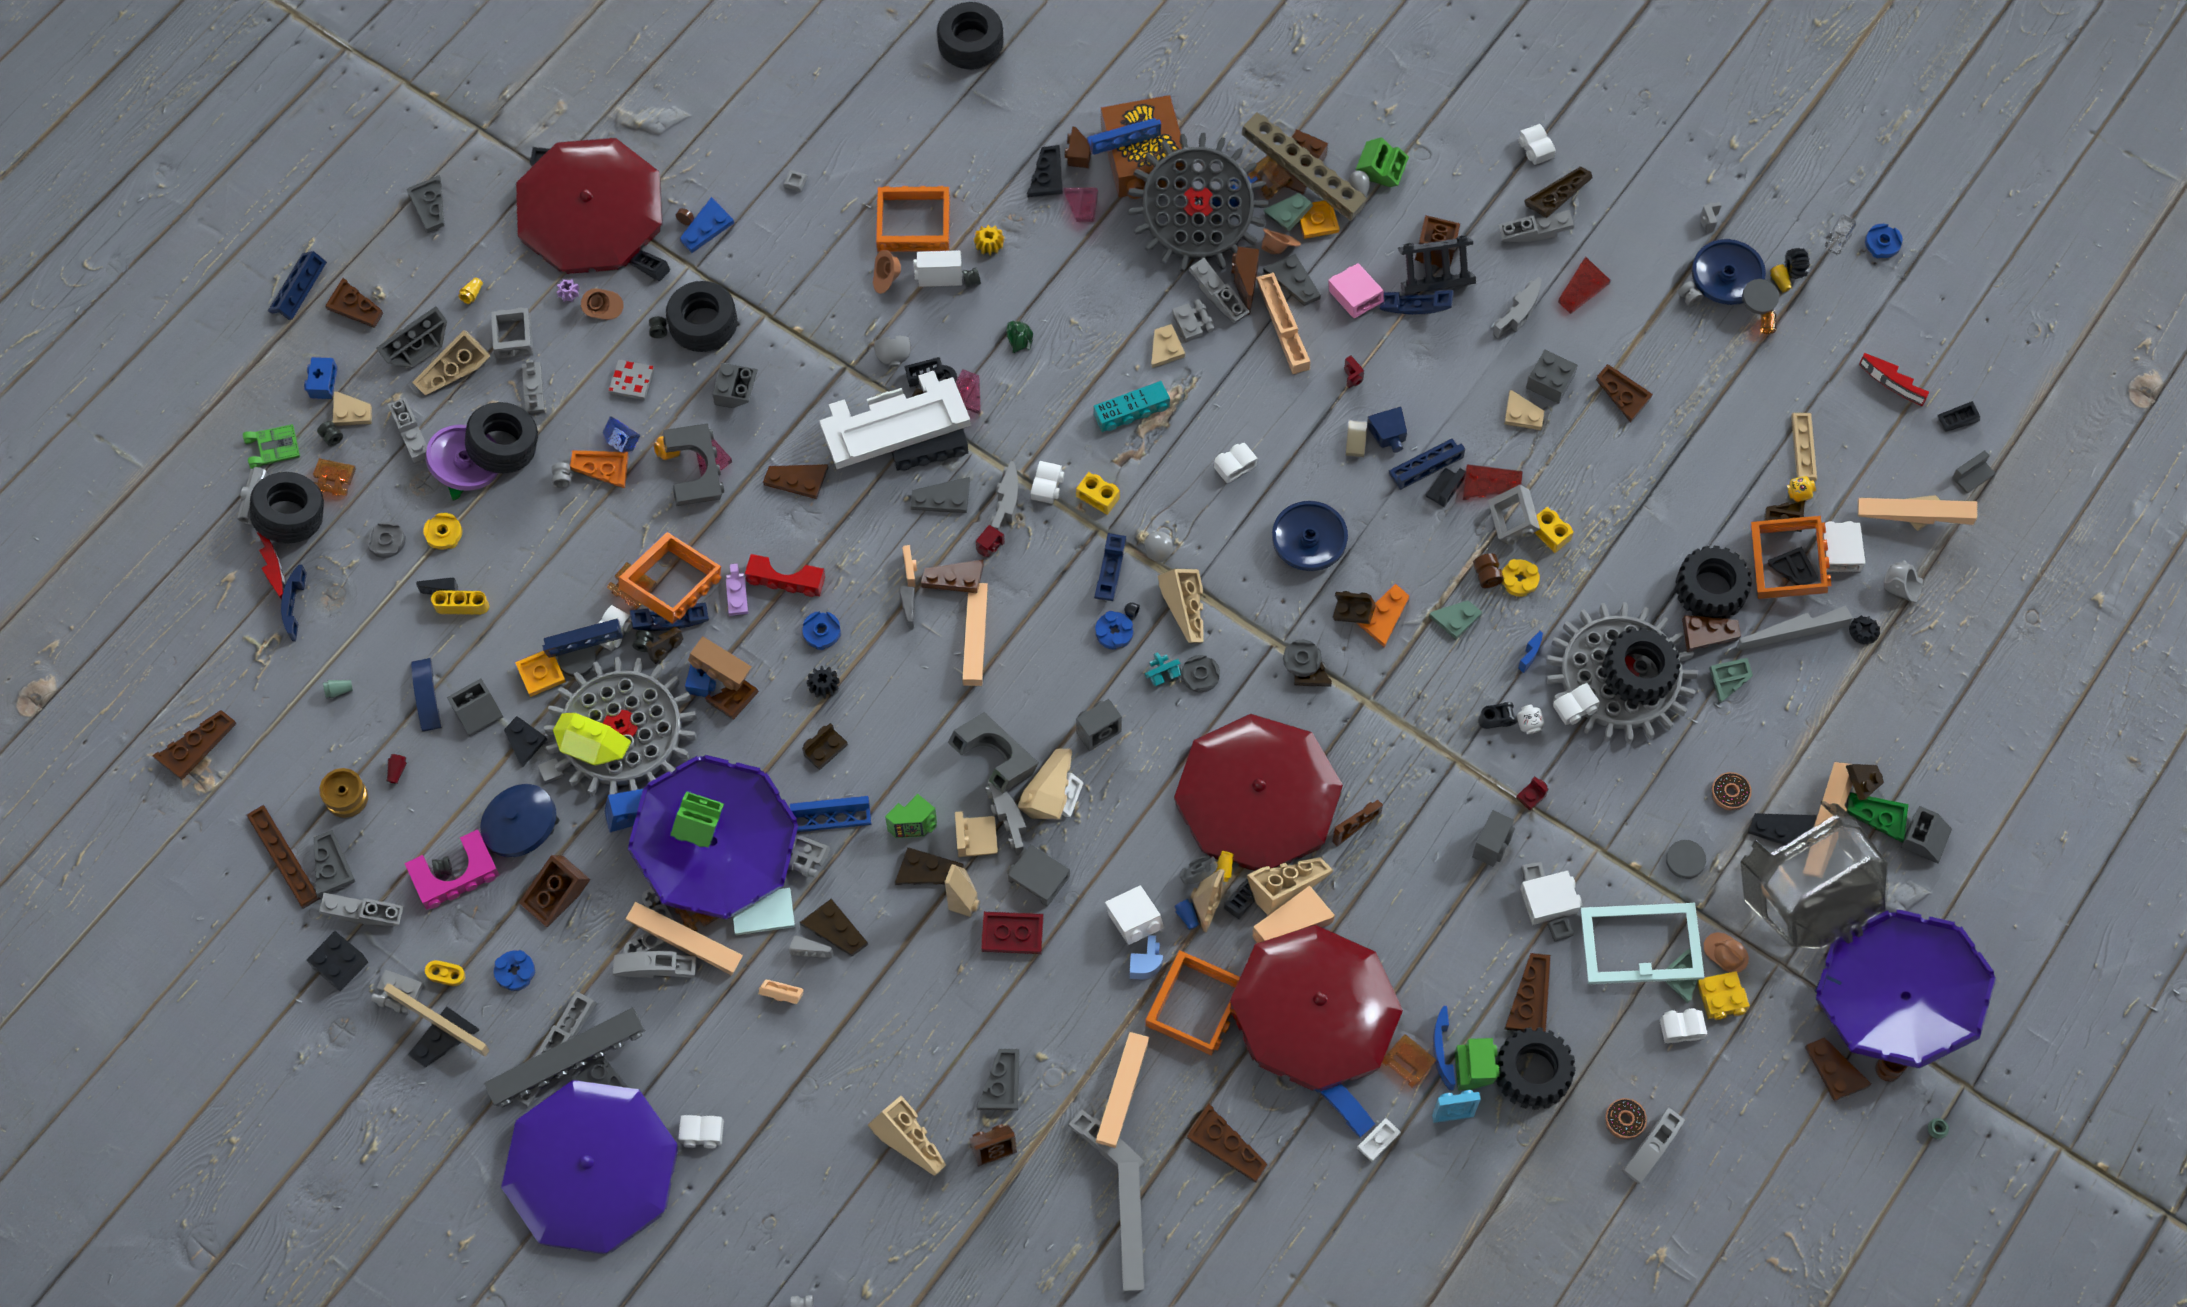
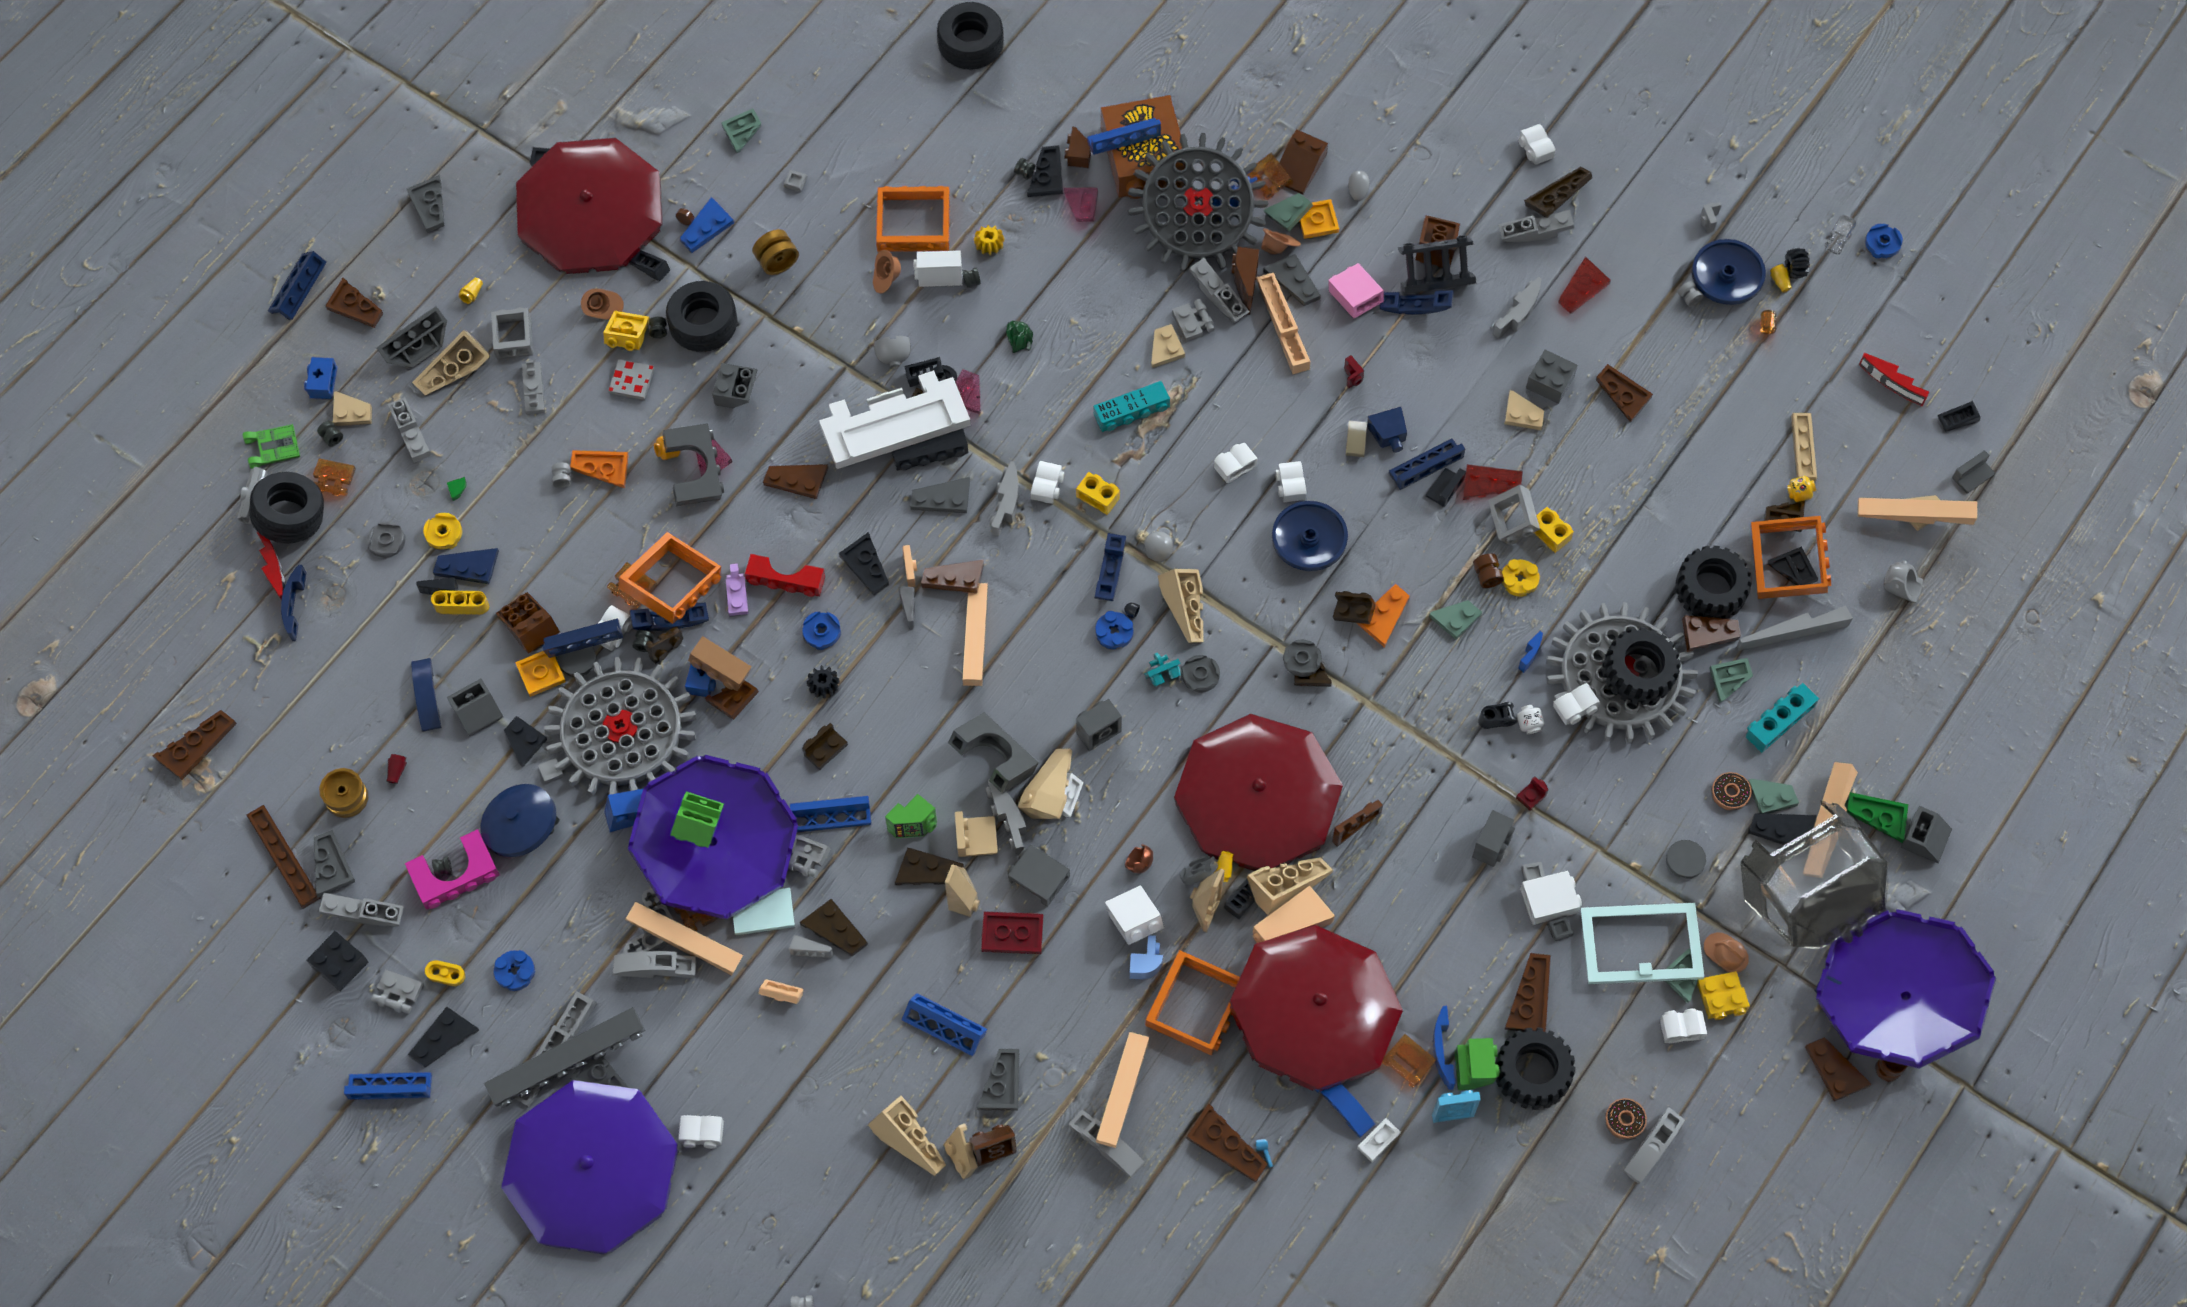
sand green cone [323,680,353,699] -> none
tan tile [384,983,489,1057] -> none
medium lavender dish [426,425,499,490] -> none
black tyre [465,402,538,474] -> none
reddish brown slope [519,855,591,927] -> none
neon yellow wedge [553,713,631,766] -> none
lavender gear [557,279,579,302] -> none
clear blue slope [602,416,640,452] -> none
dark red brick [976,525,1005,557] -> none
light grey slope [1118,1162,1144,1291] -> none
blue cone [1174,899,1200,930] -> none
dark tan brick [1241,112,1367,221] -> none
bright green piece [1355,137,1409,187] -> none
dark grey tile [1742,279,1779,315] -> none
white brick [1823,521,1865,572] -> none
dark brown wing [1846,764,1884,800] -> none
black gear [1849,615,1880,644] -> none
sand green plate [1928,1118,1949,1139] -> none
none -> blue fence [344,1072,432,1100]
none -> dark blue wing [433,548,499,584]
none -> reddish brown slope [496,592,560,654]
none -> yellow plate [603,311,650,351]
none -> sand green wing [721,109,761,153]
none -> pearl gold wheel [752,229,799,275]
none -> black wing [839,532,889,595]
none -> blue fence [902,993,987,1056]
none -> tan wing [943,1123,977,1179]
none -> pearl dark grey wheel [1014,157,1035,180]
none -> copper hair [1125,844,1154,874]
none -> dark azure hand [1256,1139,1273,1168]
none -> white brick [1275,461,1307,502]
none -> teal brick [1745,683,1820,753]
none -> sand green wing [1748,779,1799,814]

